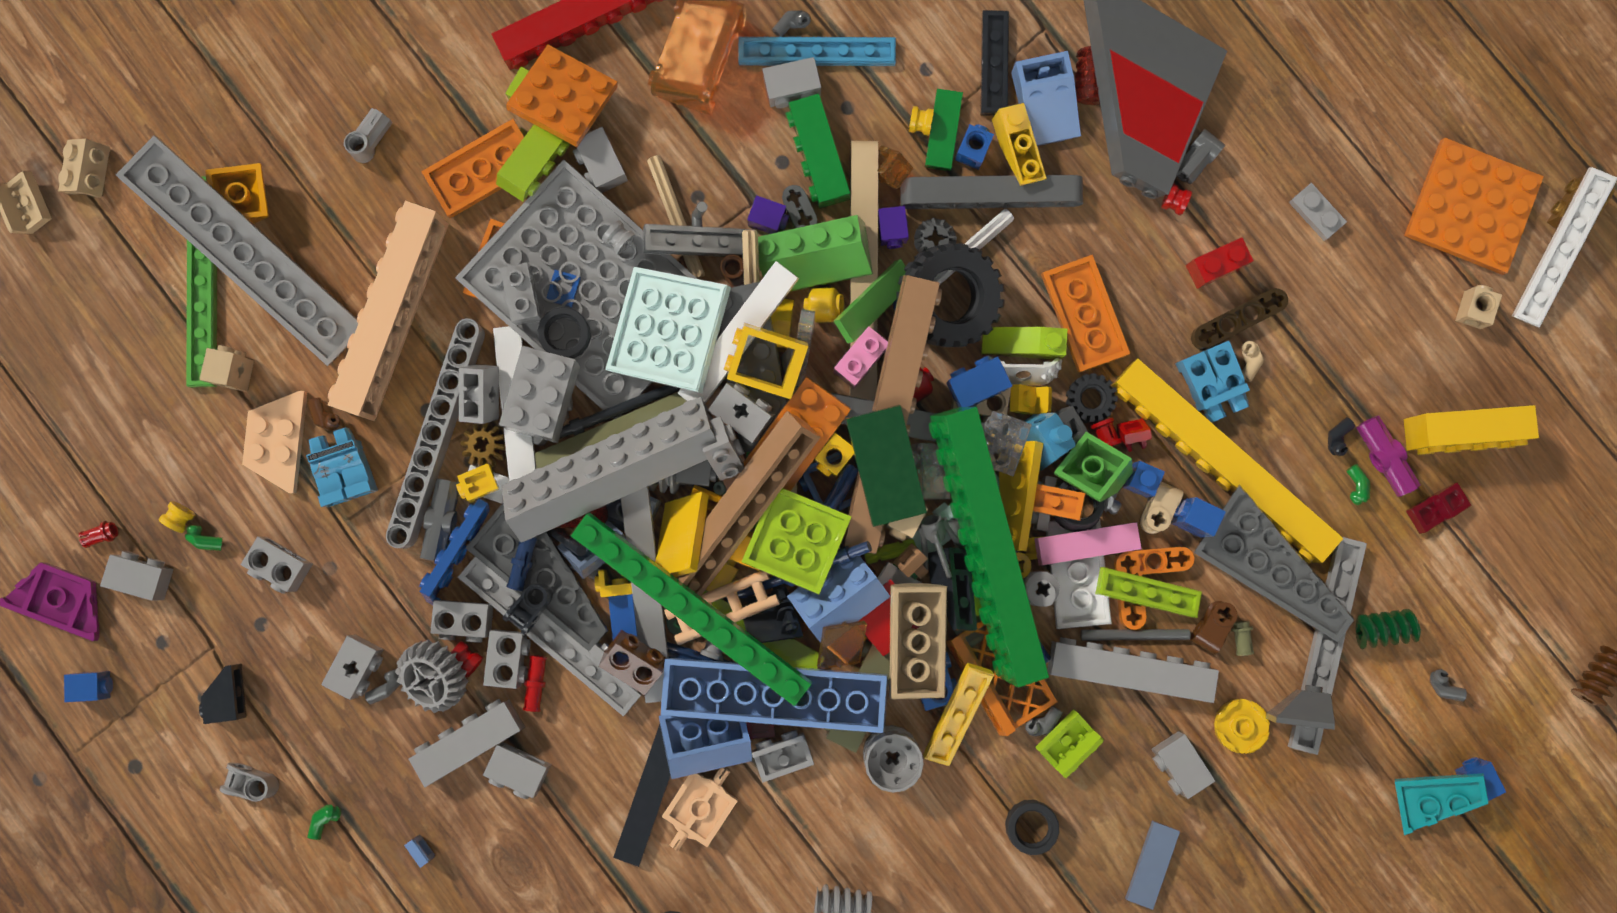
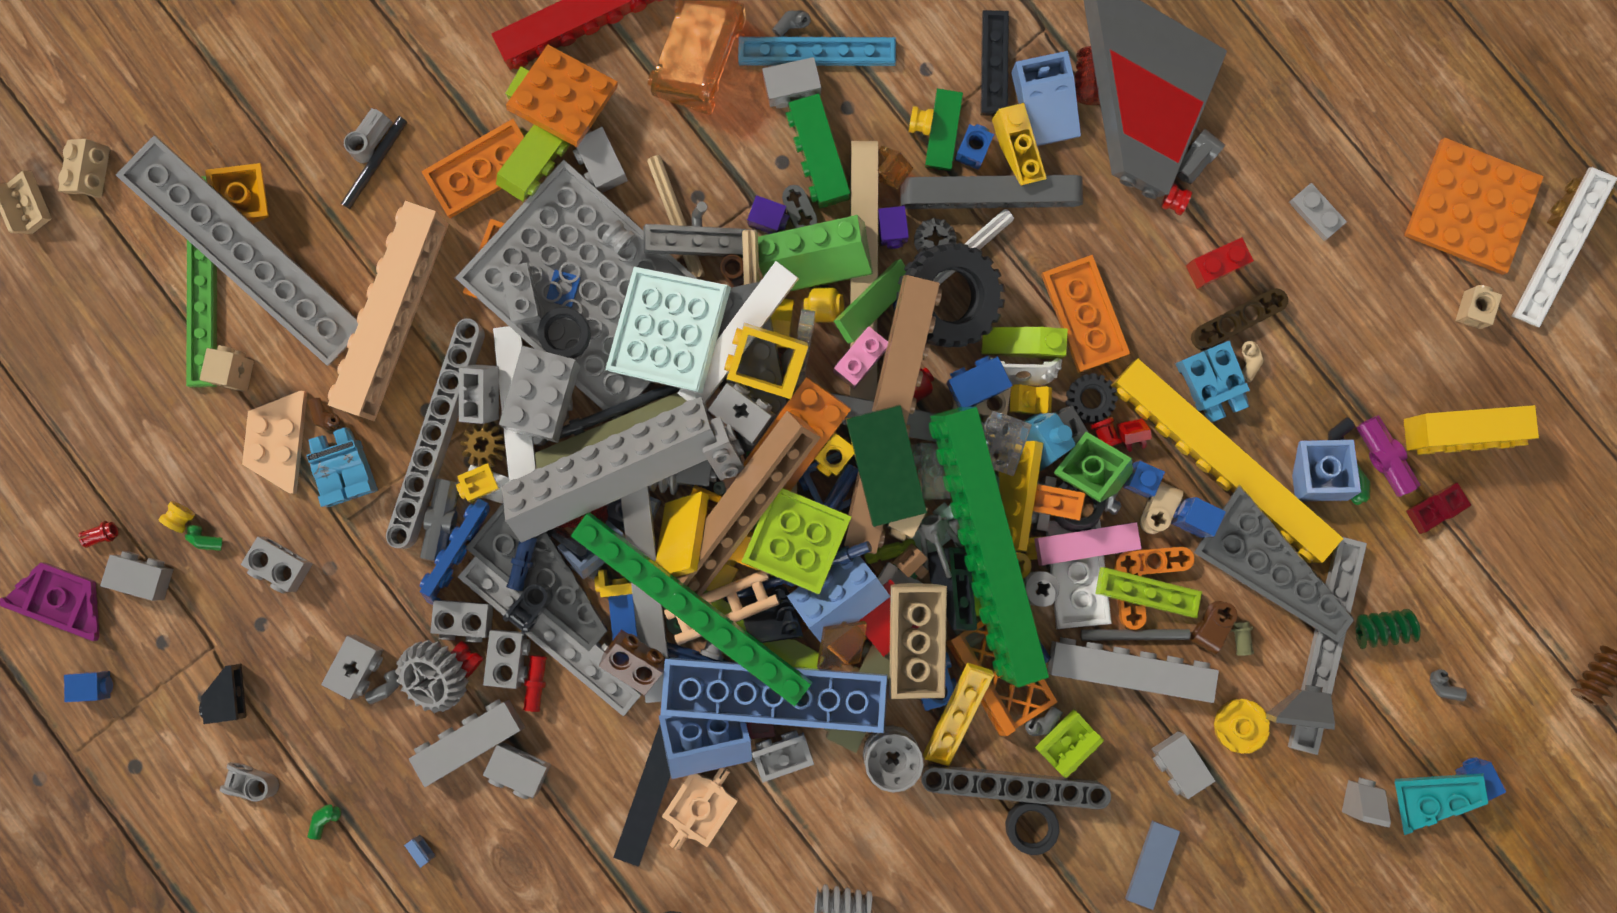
none -> black bar [341,116,408,209]
none -> dark grey beam [920,764,1111,809]
none -> medium blue slope [1292,440,1361,501]
none -> light grey slope [1342,777,1391,828]

